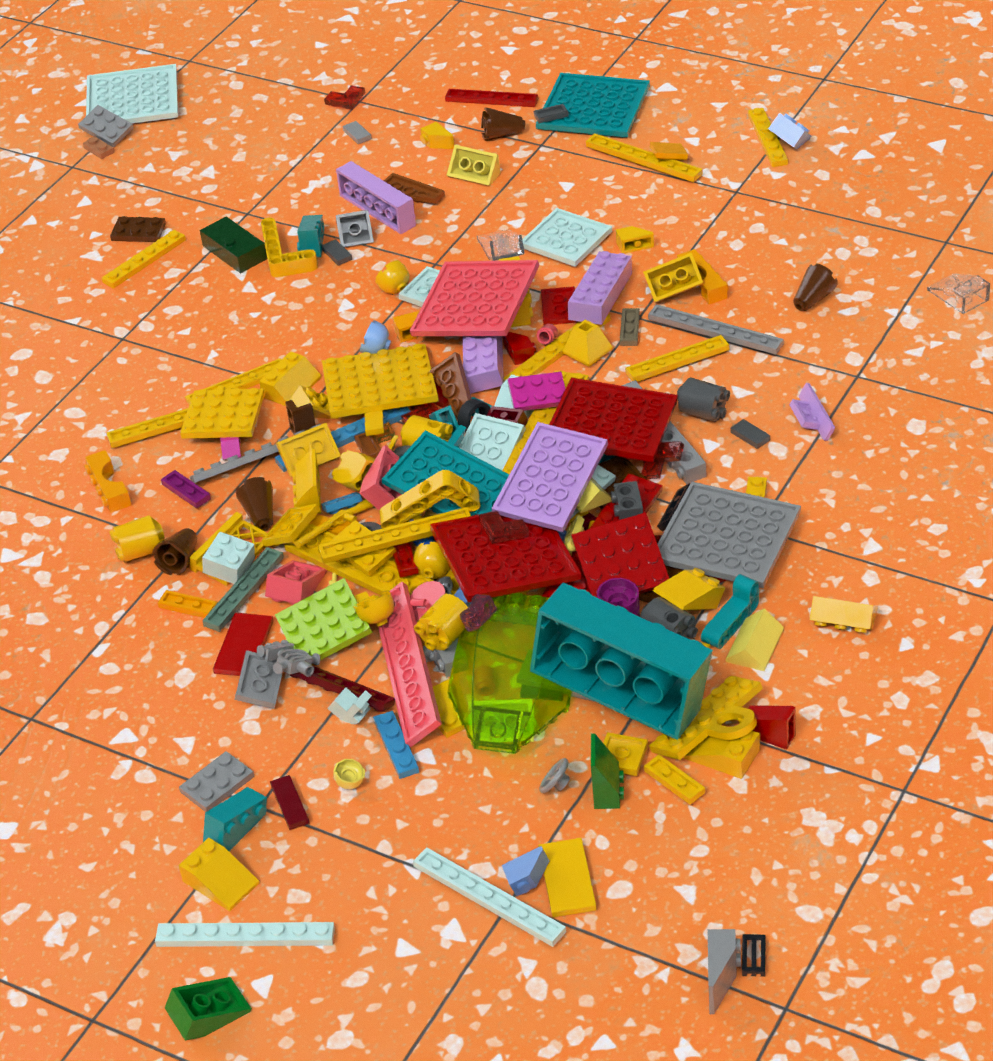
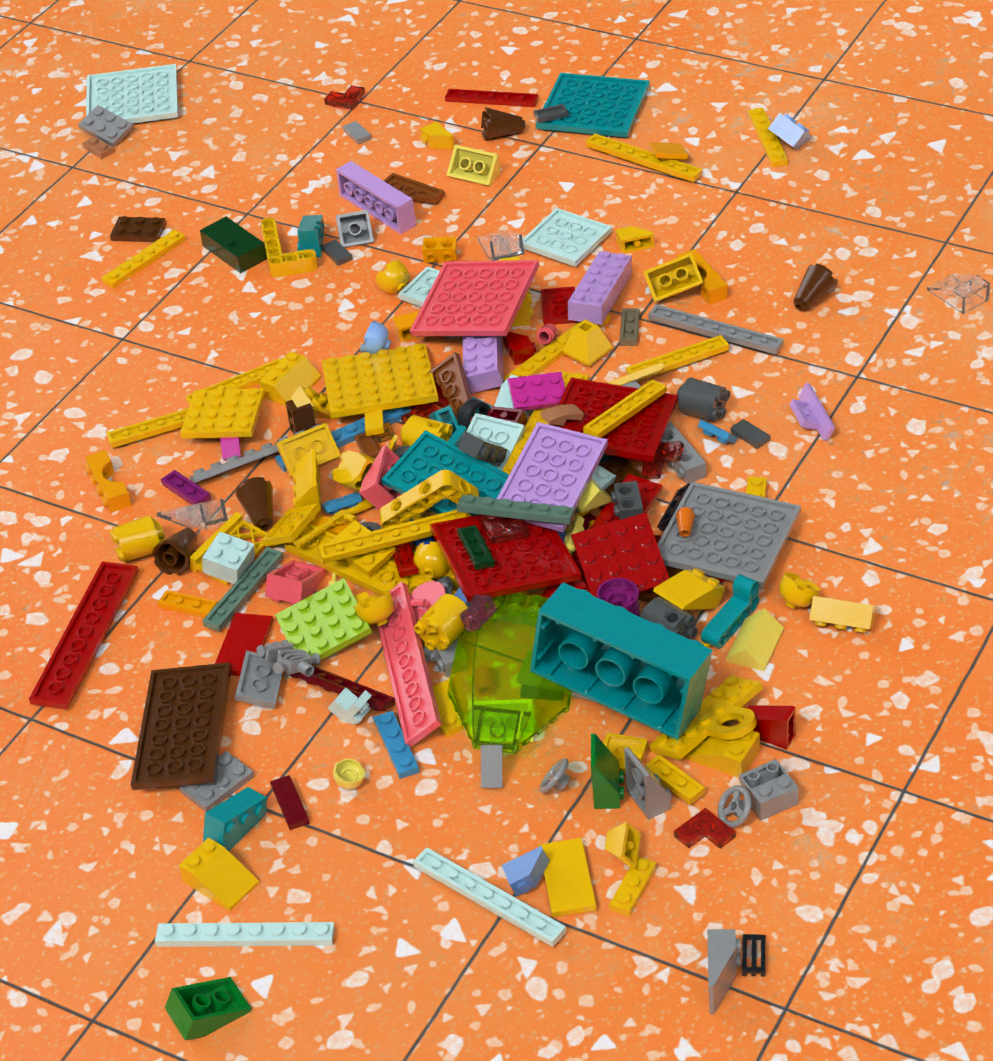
none -> red plate [29,561,139,709]
none -> reddish brown plate [130,662,232,790]
none -> clear slope [157,498,228,531]
none -> light orange brick [422,237,458,263]
none -> sand green plate [457,495,575,525]
none -> dark green tile [457,525,495,570]
none -> dark grey brick [458,432,508,466]
none -> light grey tile [481,744,503,788]
none -> nougat slope [540,404,584,426]
none -> yellow plate [583,379,667,438]
none -> yellow slope [604,822,641,869]
none -> yellow tile [607,362,664,385]
none -> yellow plate [609,856,657,917]
none -> light grey slope [624,747,672,820]
none -> clear red plate [674,808,736,849]
none -> orange cone [676,507,695,537]
none -> dark azure plate [698,419,738,444]
none -> light grey piece [718,785,752,828]
none -> light grey slope [739,759,799,821]
none -> yellow cylinder [779,572,820,609]

